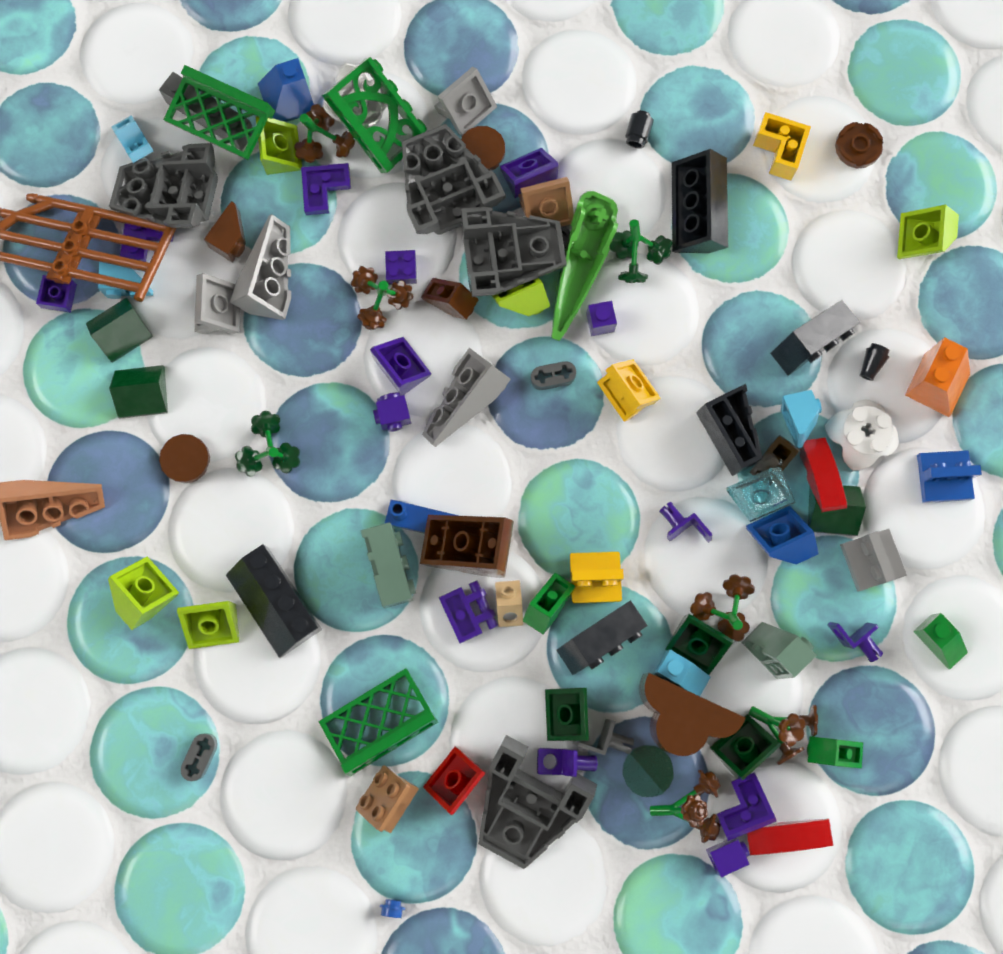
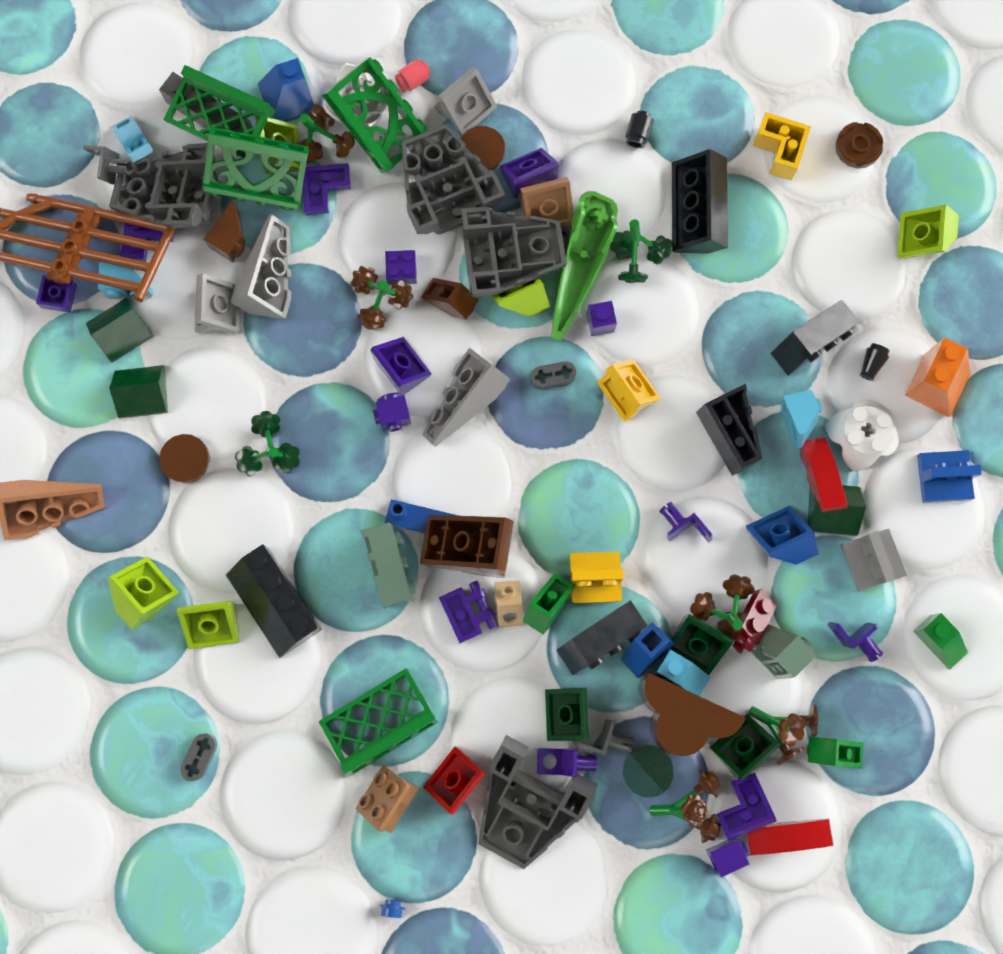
clear light blue slope [726,467,795,522] -> none
dark brown slope [749,435,800,487] -> none
none -> dark grey bracket [83,145,134,185]
none -> green fence [202,127,309,210]
none -> coral brick [394,59,430,93]
none -> blue slope [620,622,675,678]
none -> dark red plate [733,589,777,654]

